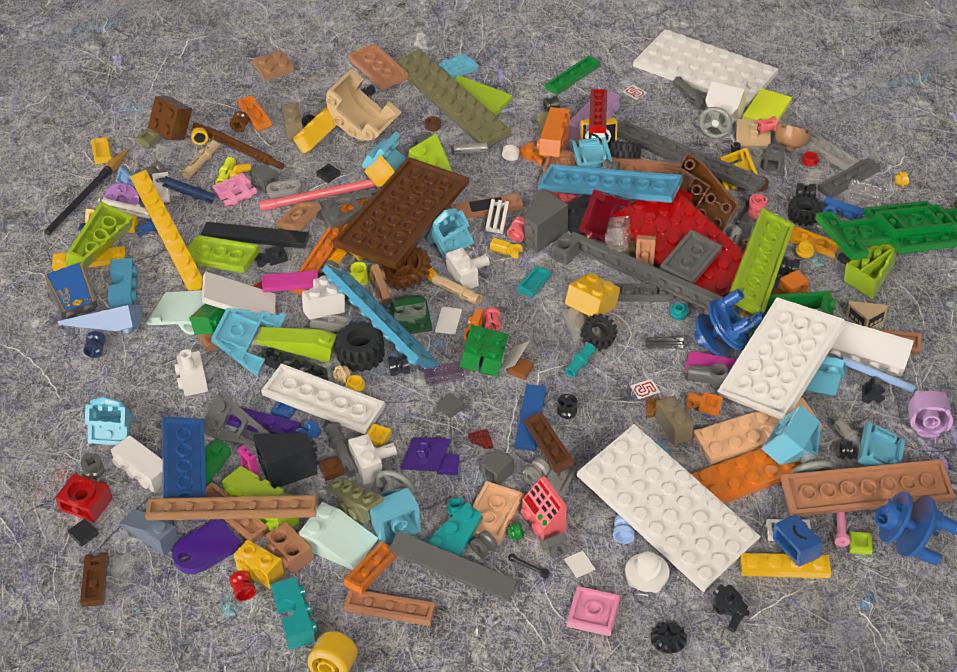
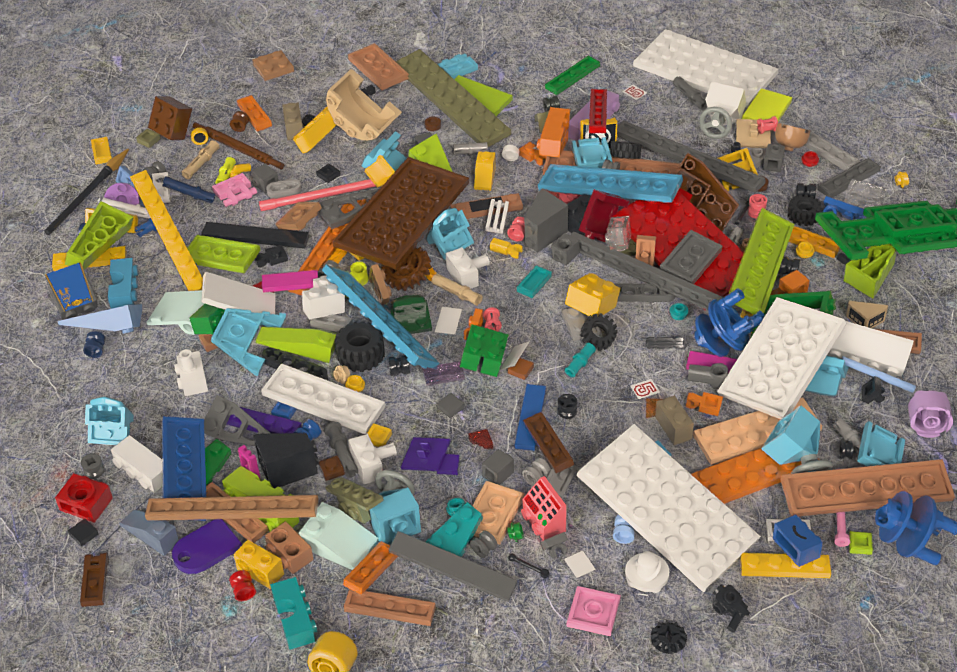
none -> yellow slope [474,151,496,191]

